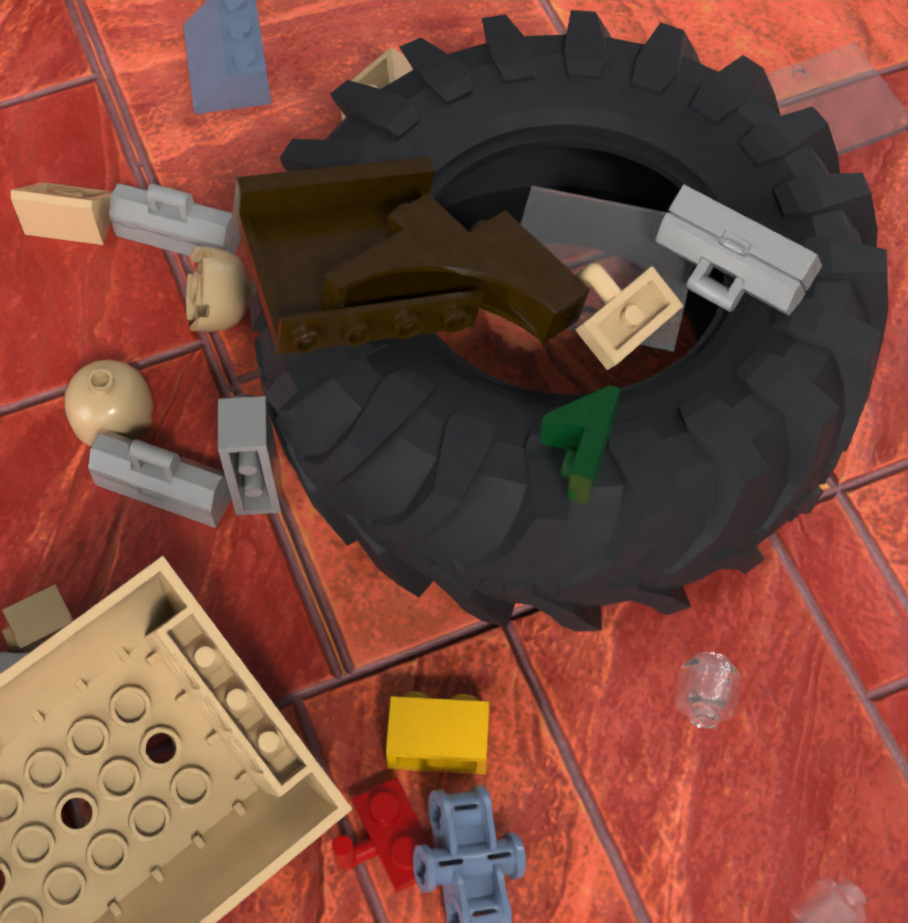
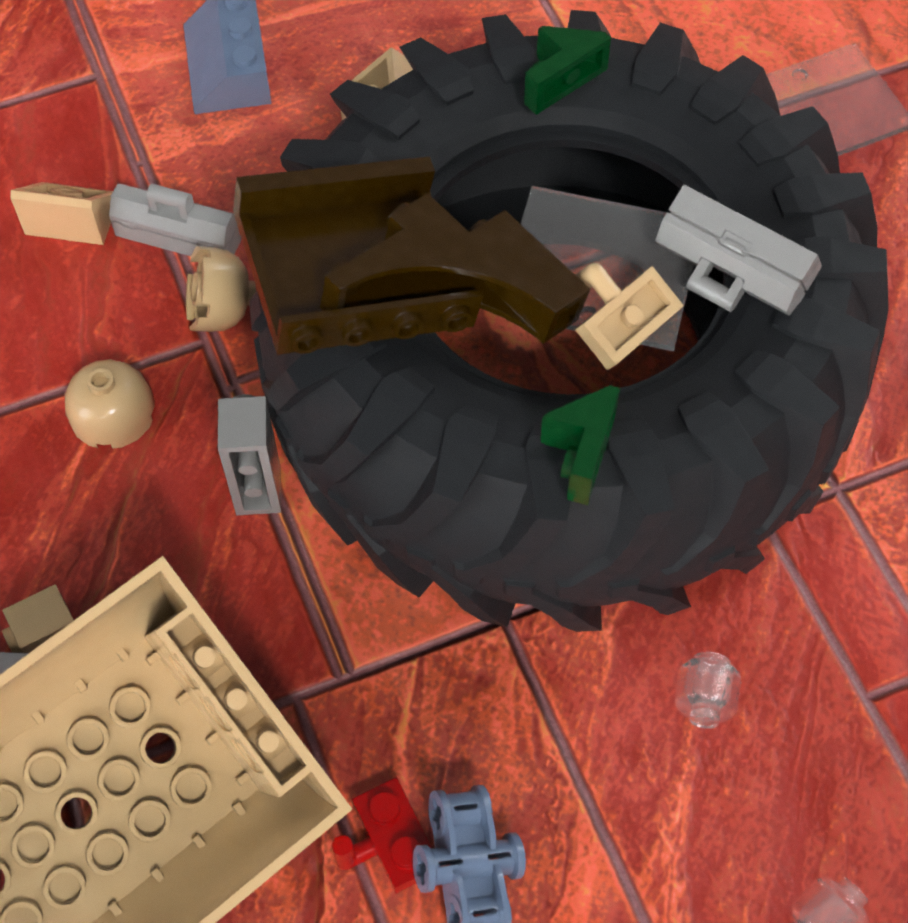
light grey piece [88,431,232,528] -> none
yellow brick [386,692,489,775] -> none
none -> dark green slope [524,26,611,115]

